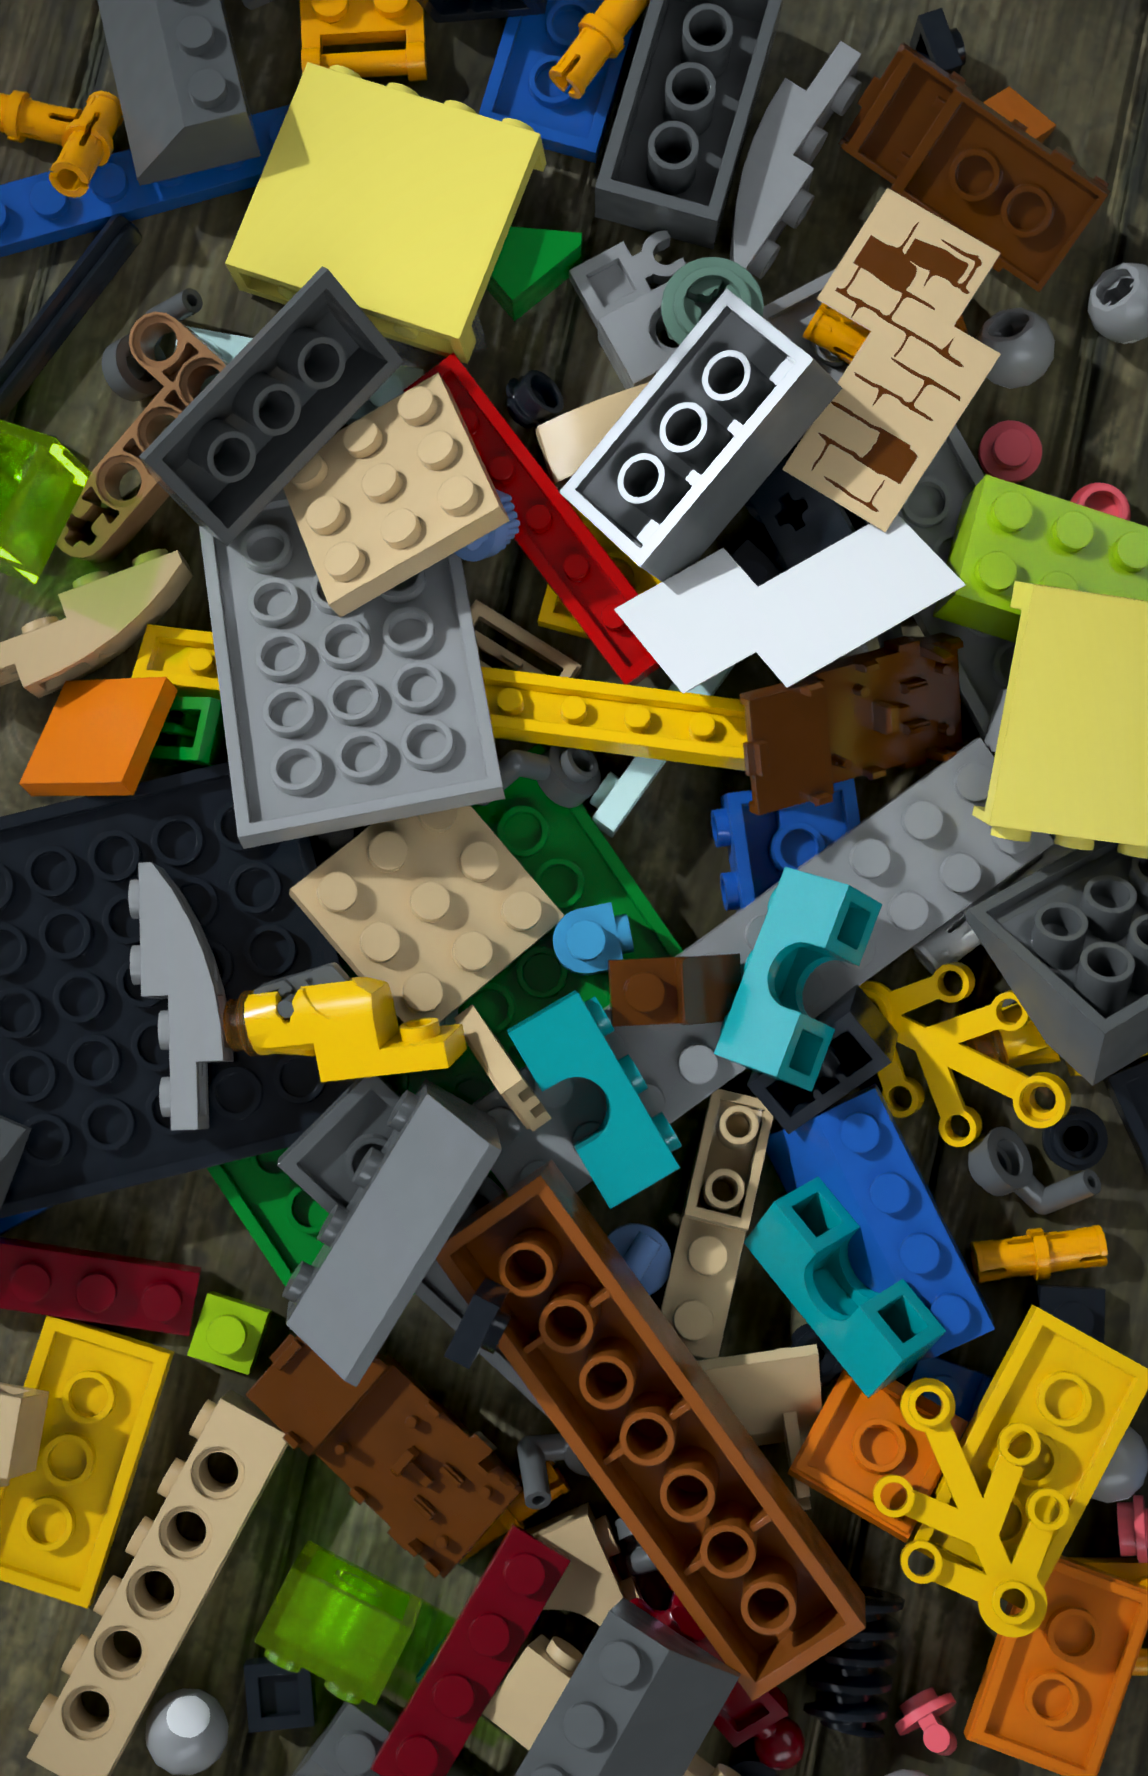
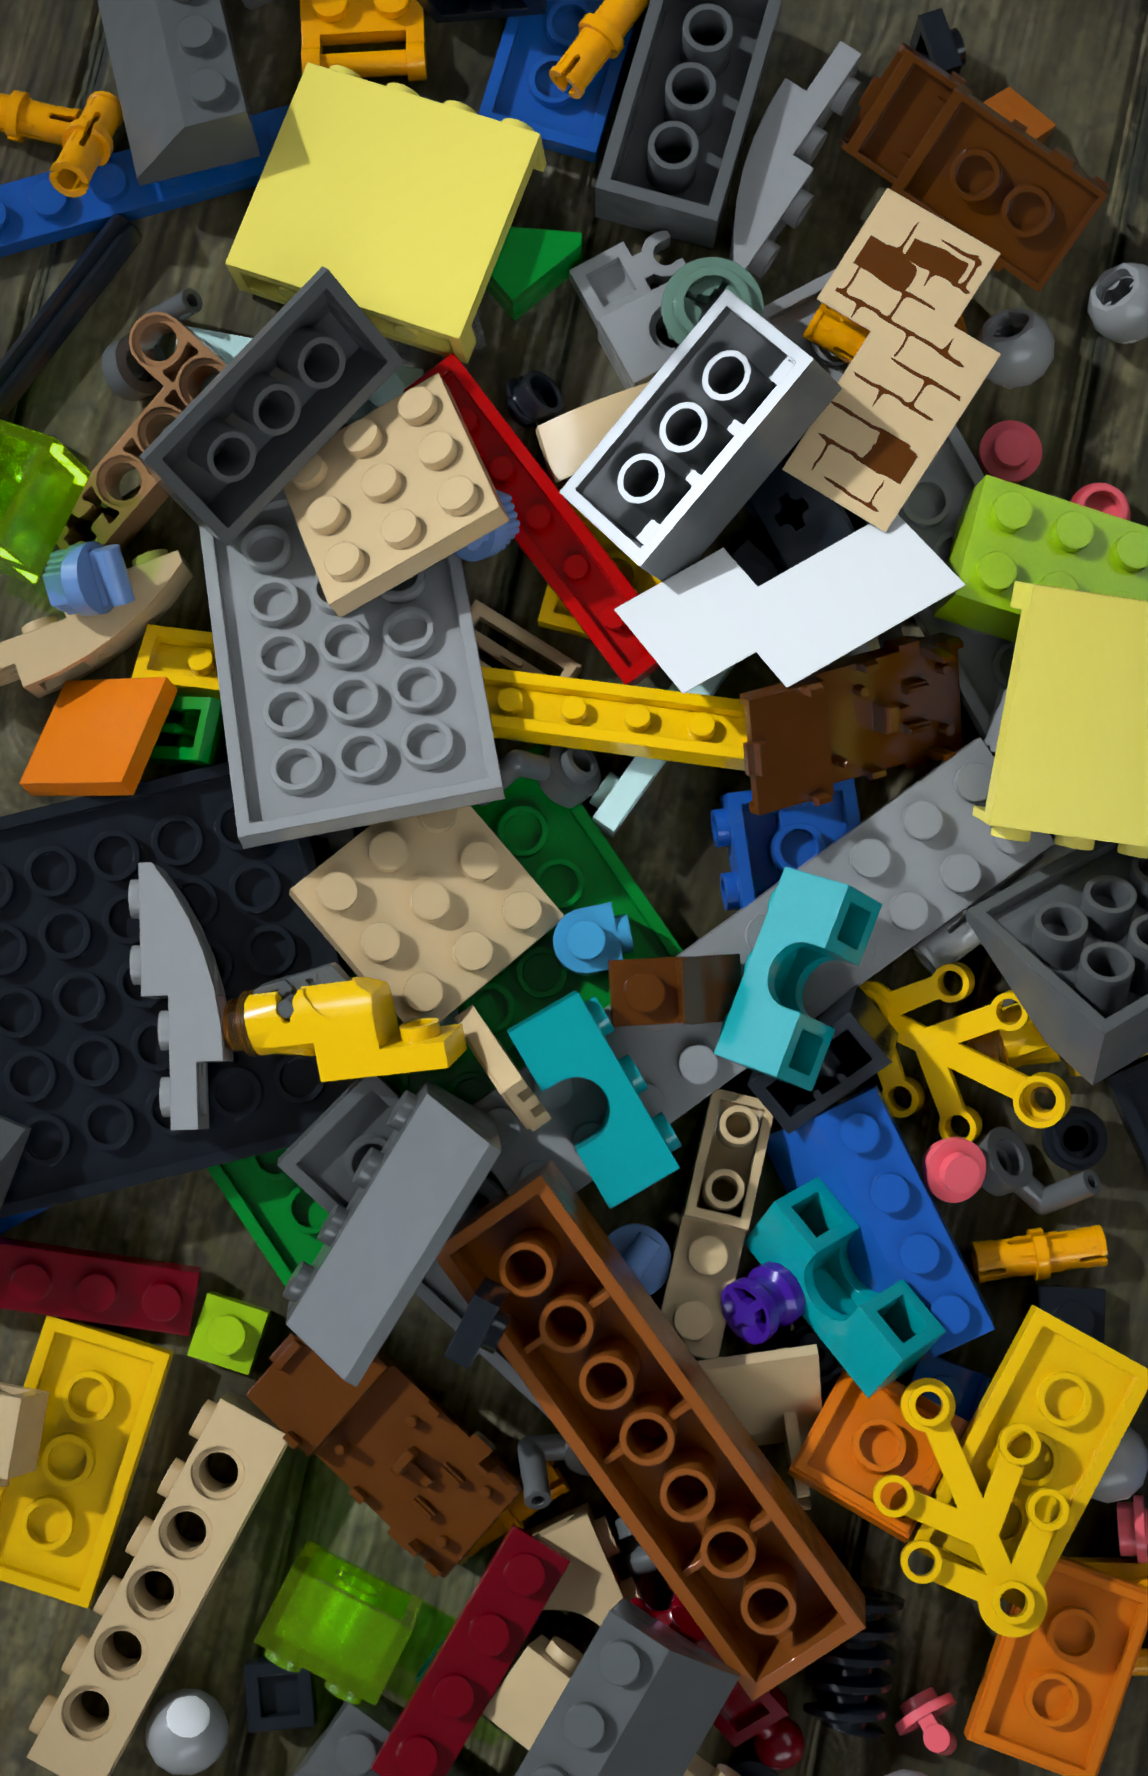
none -> medium blue piece [42,541,135,616]
none -> dark purple wheel [720,1261,805,1344]
none -> coral plate [921,1137,986,1203]

